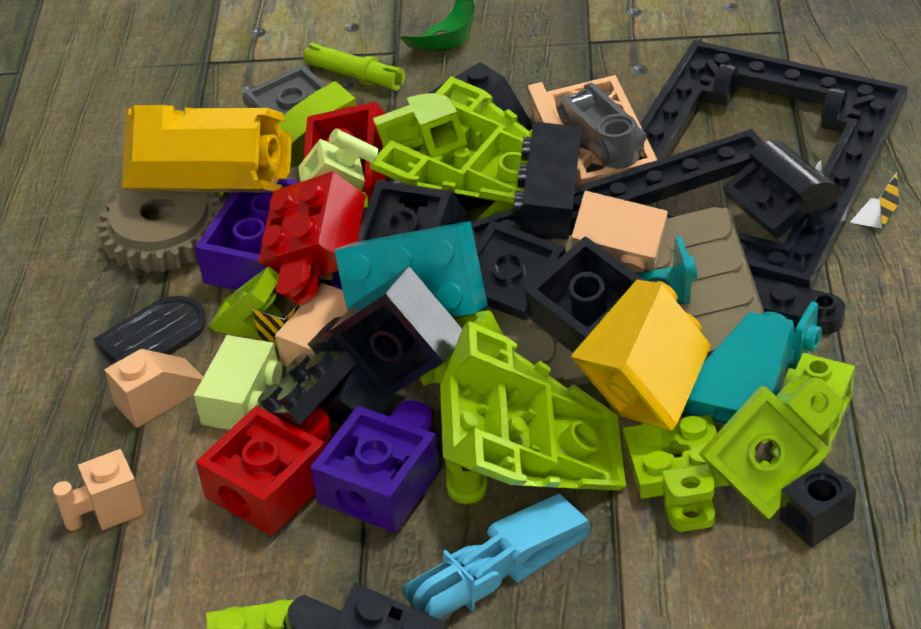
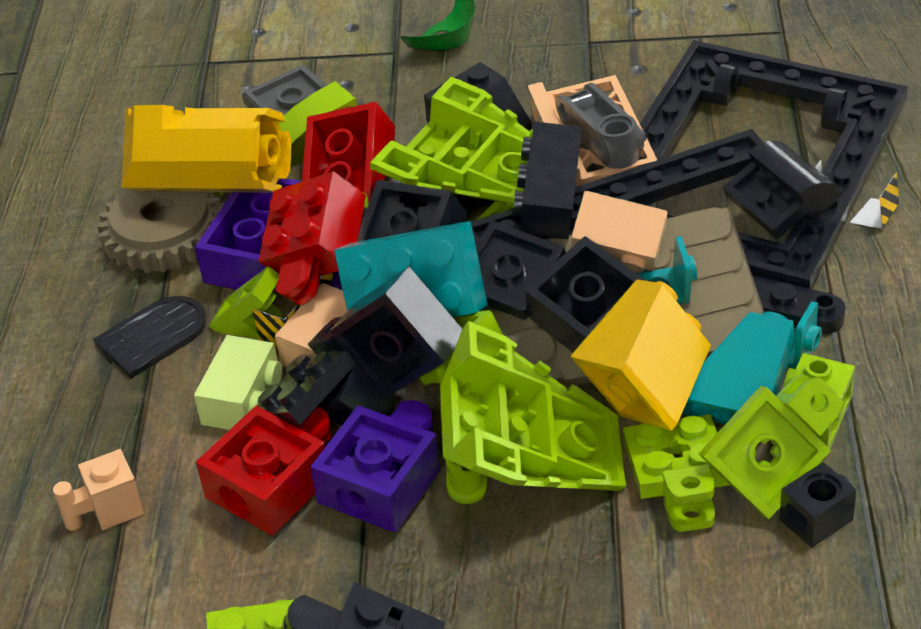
light nougat slope [104,349,203,428] -> none
yellowish green brick [298,128,378,191] -> none
lime pin [304,42,405,91] -> none
lime brick [373,93,468,158] -> none
medium azure arm [401,493,591,620] -> none

